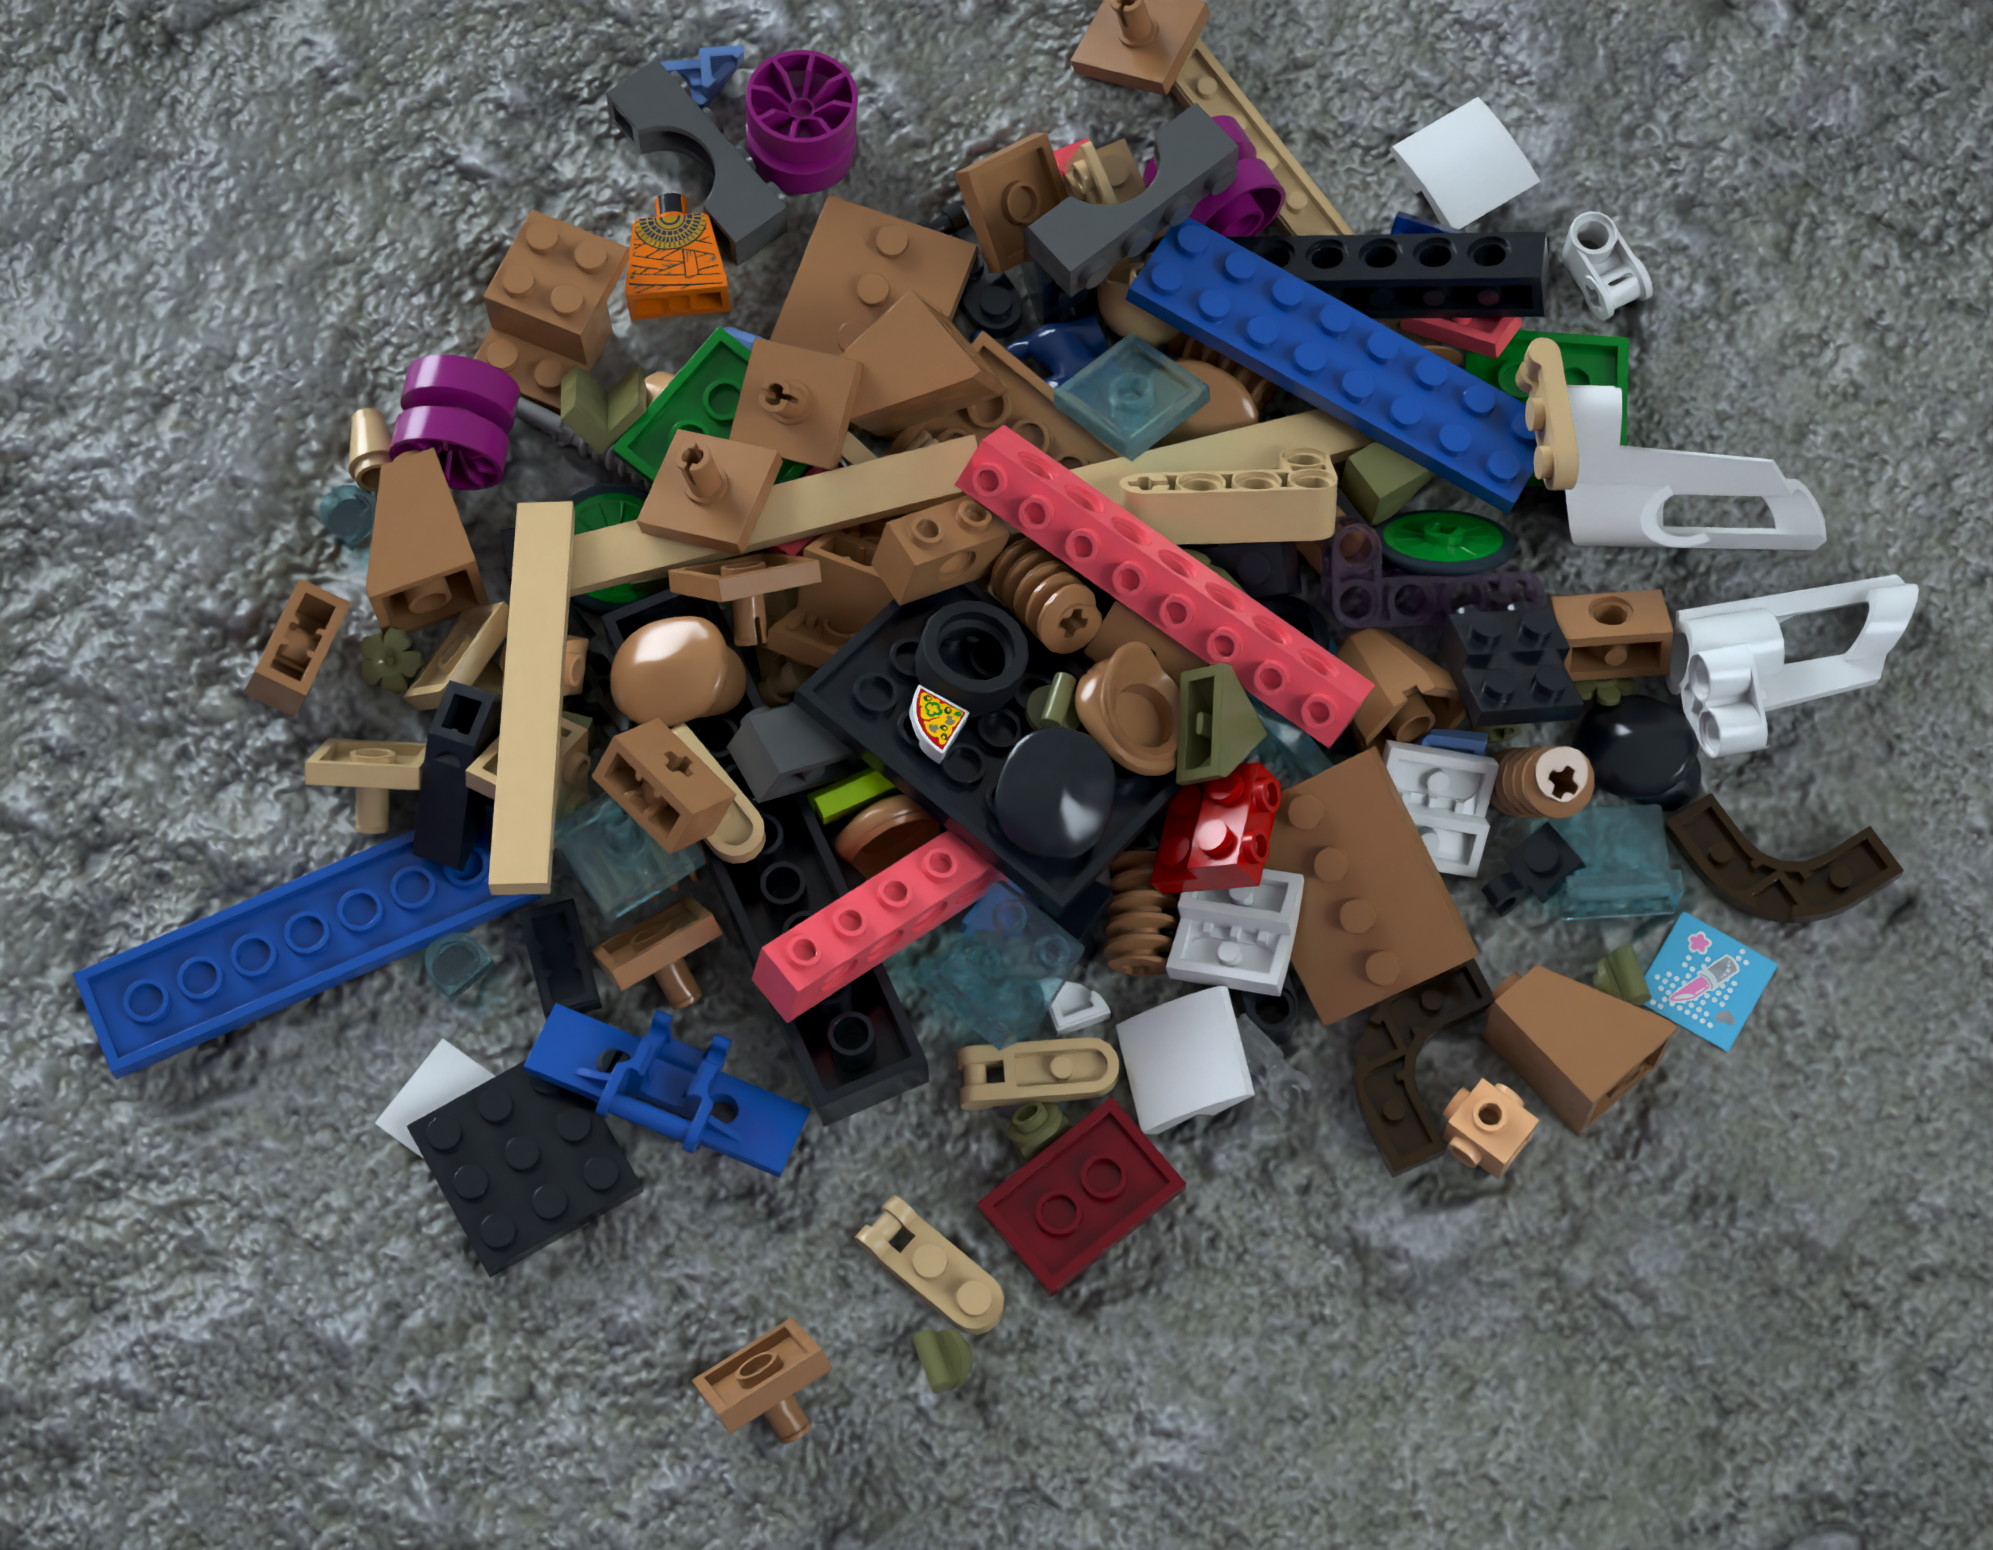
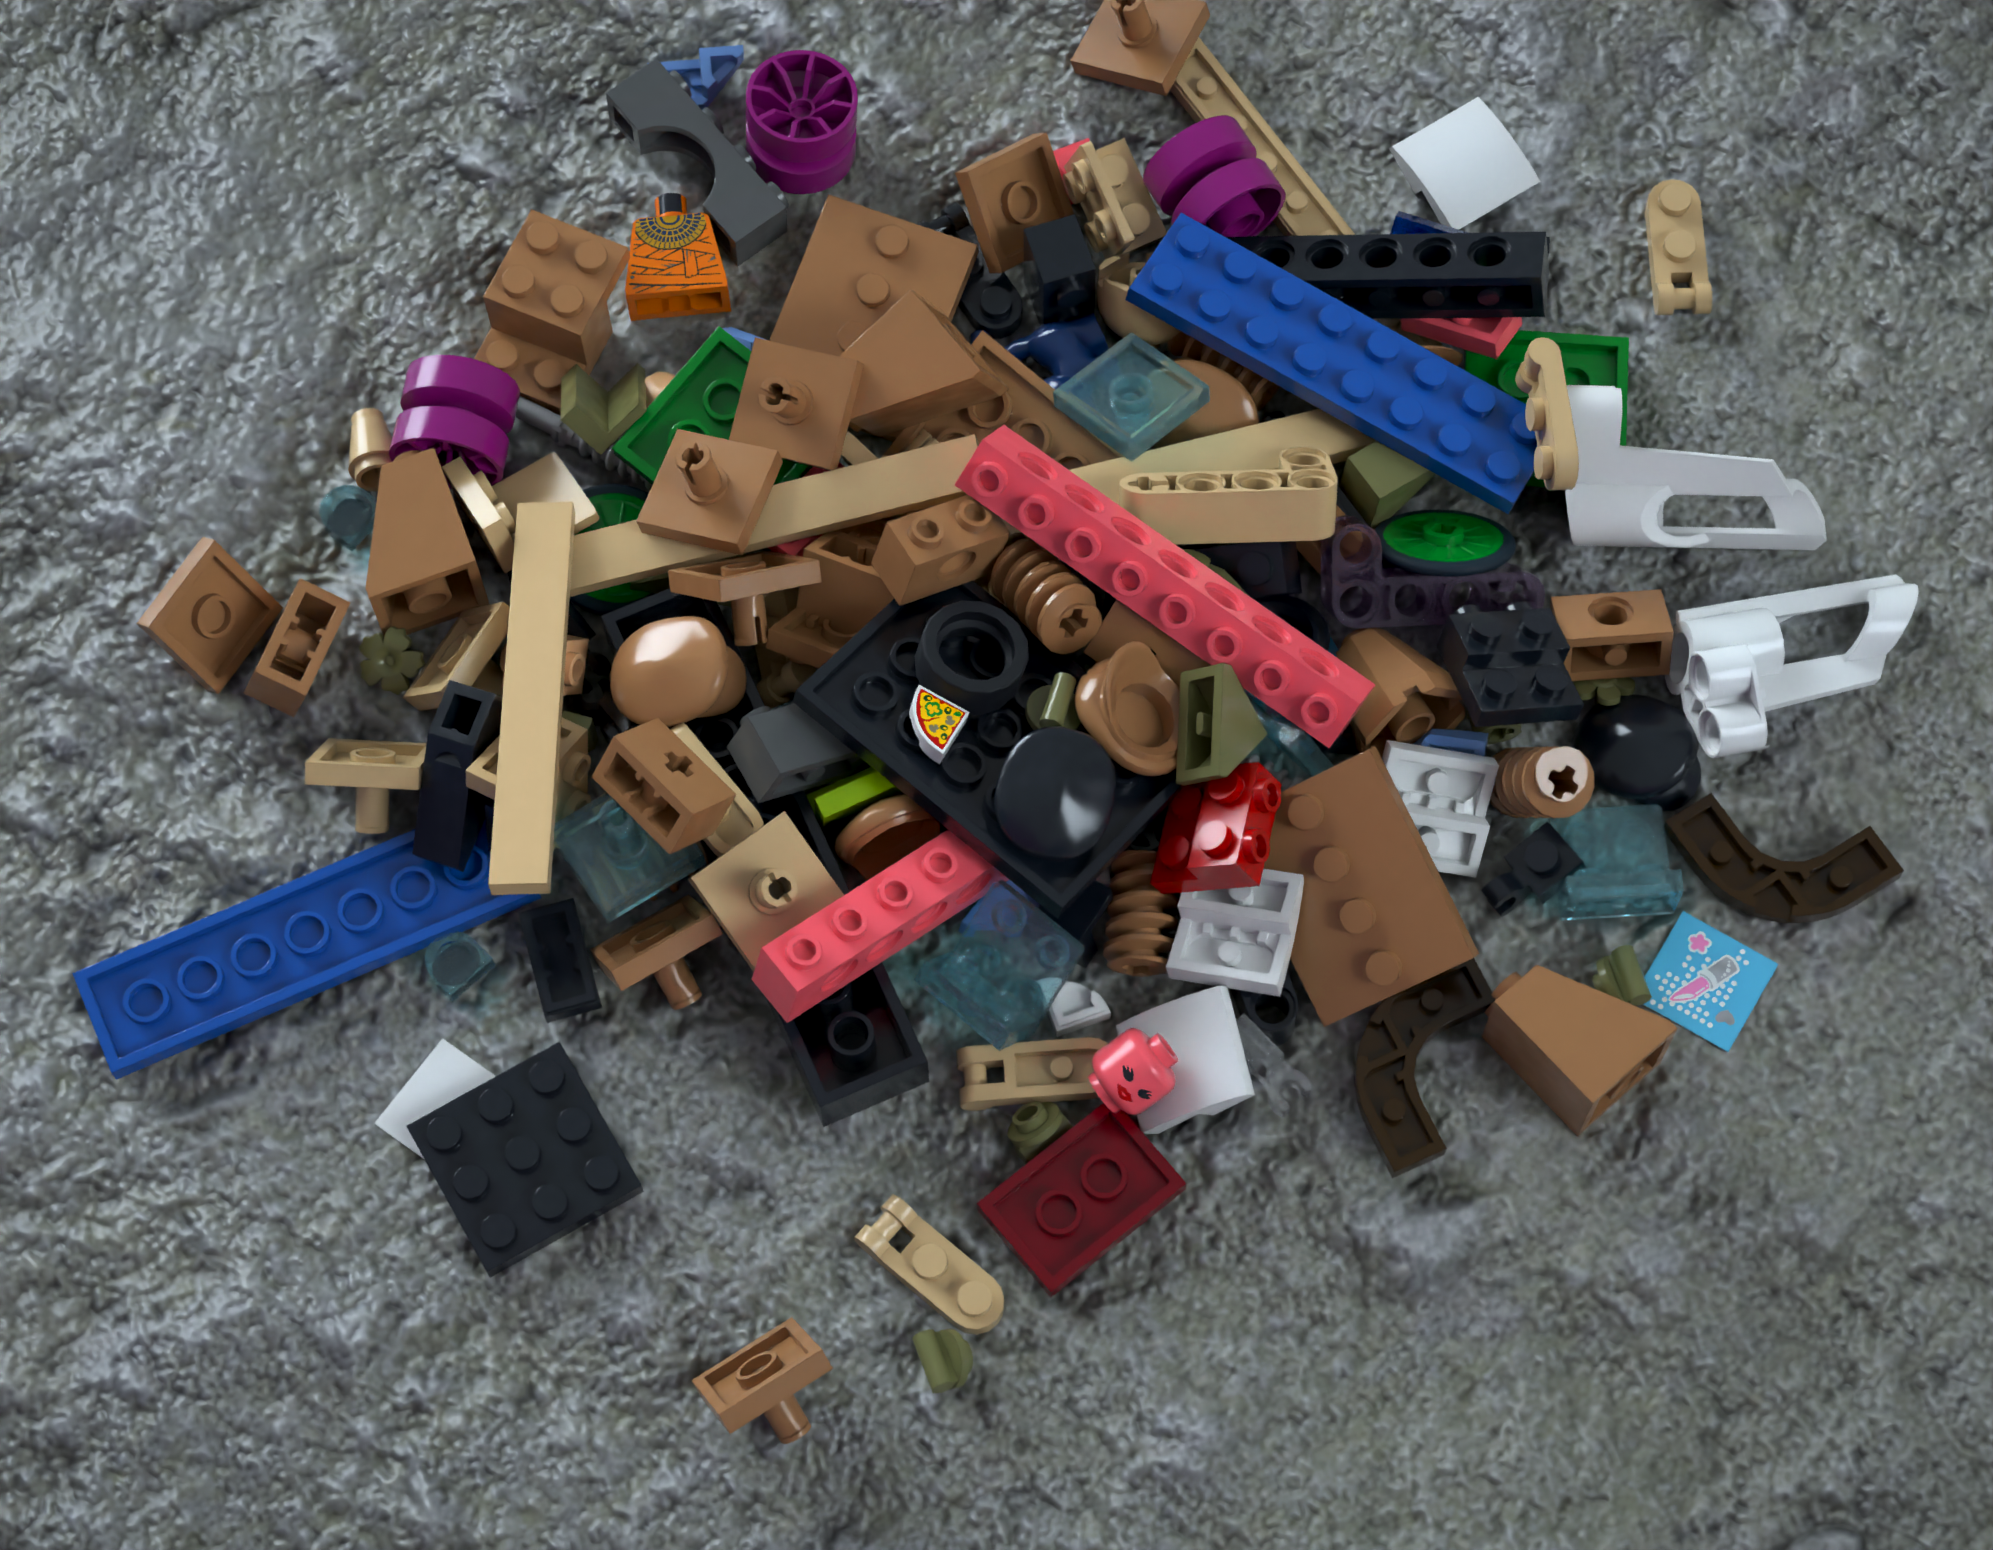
blue piece [523,1003,811,1178] -> none
dark grey arch [1028,102,1239,298] -> none
light nougat brick [1442,1078,1539,1180] -> none
white piece [1562,211,1653,321] -> none
none -> medium nougat tile [136,537,283,694]
none -> tan bracket [441,452,599,573]
none -> tan tile [688,811,844,972]
none -> coral head [1088,1028,1178,1115]
none -> tan plate [1645,179,1712,315]

